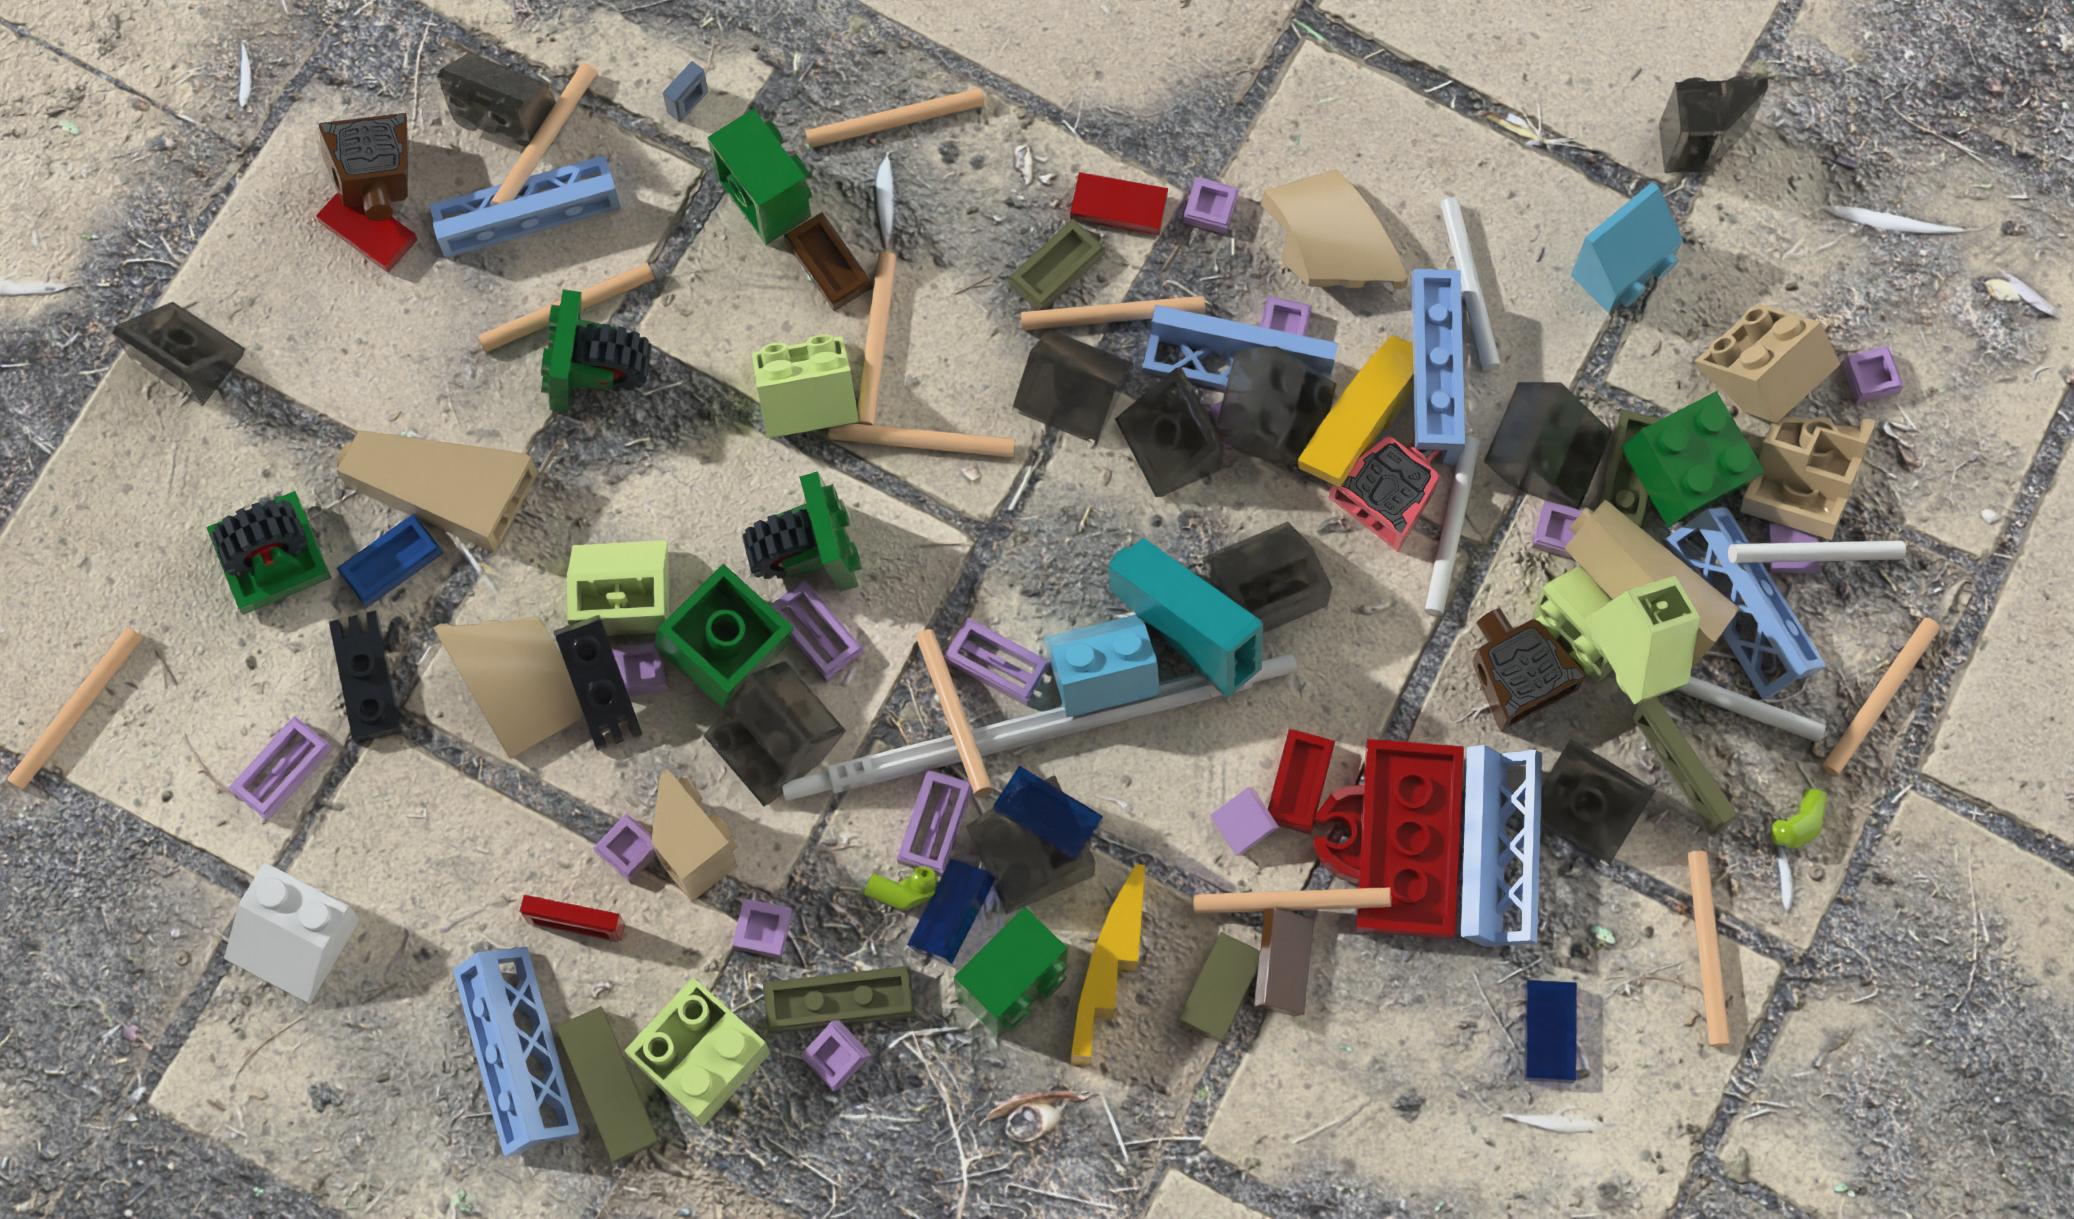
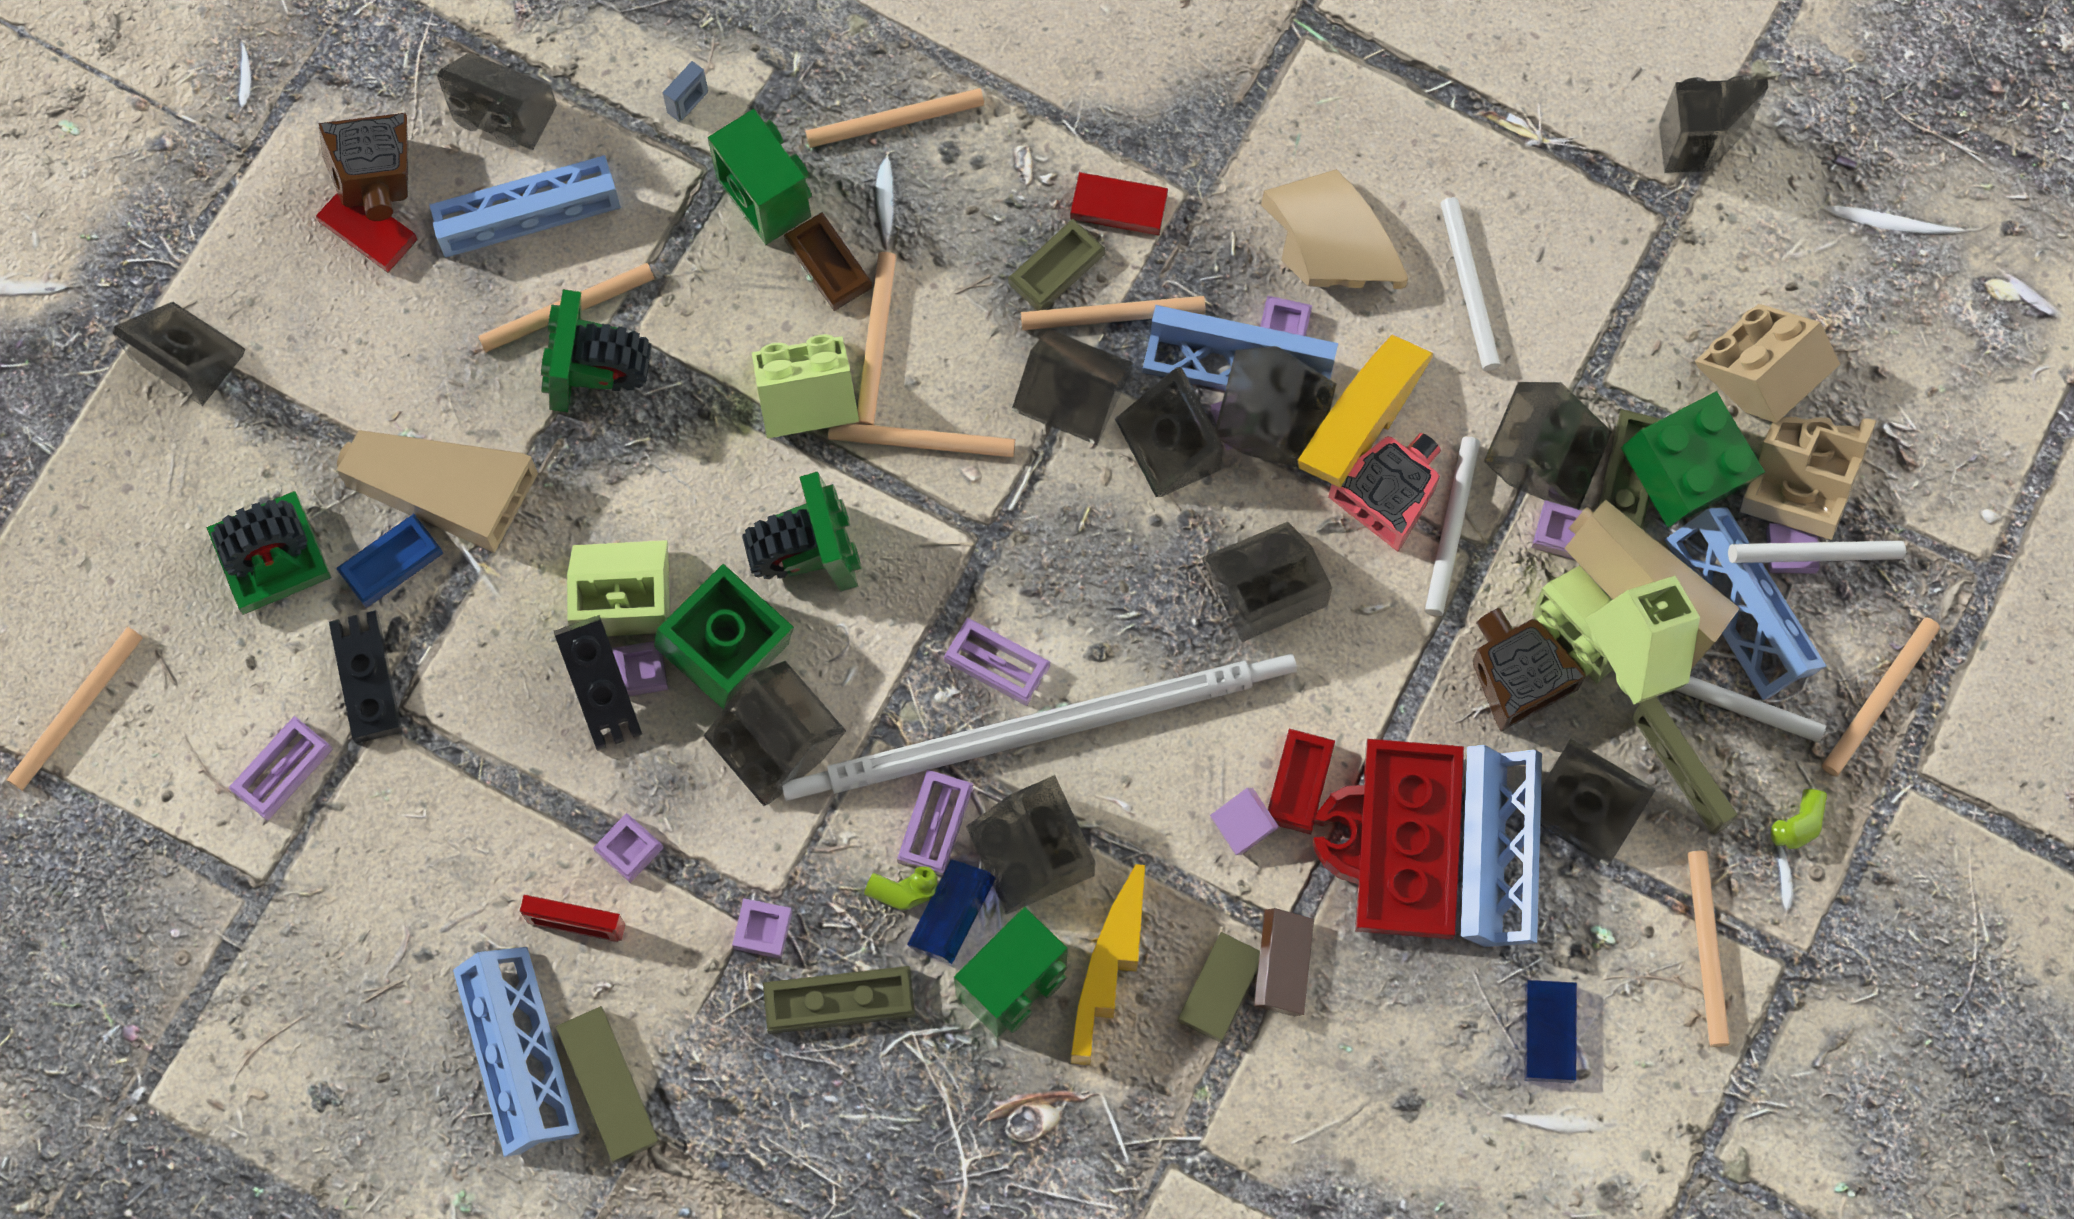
white slope [224,862,360,1004] -> none
tan slope [433,617,584,759] -> none
light nougat bar [490,63,597,206] -> none
yellowish green slope [624,977,770,1127] -> none
tan slope [651,769,737,902] -> none
lavender tile [770,579,864,683] -> none
lavender tile [800,1019,872,1092] -> none
light nougat bar [916,629,993,798] -> none
clear blue tile [993,765,1103,861] -> none
medium azure slope [1044,615,1160,718] -> none
teal slope [1108,538,1263,698] -> none
lavender tile [1183,177,1239,235] -> none
light nougat bar [1194,887,1391,914] -> none
light blue fence [1411,269,1465,464] -> none
medium azure slope [1571,182,1683,314] -> none
lavender tile [1841,346,1904,404] -> none

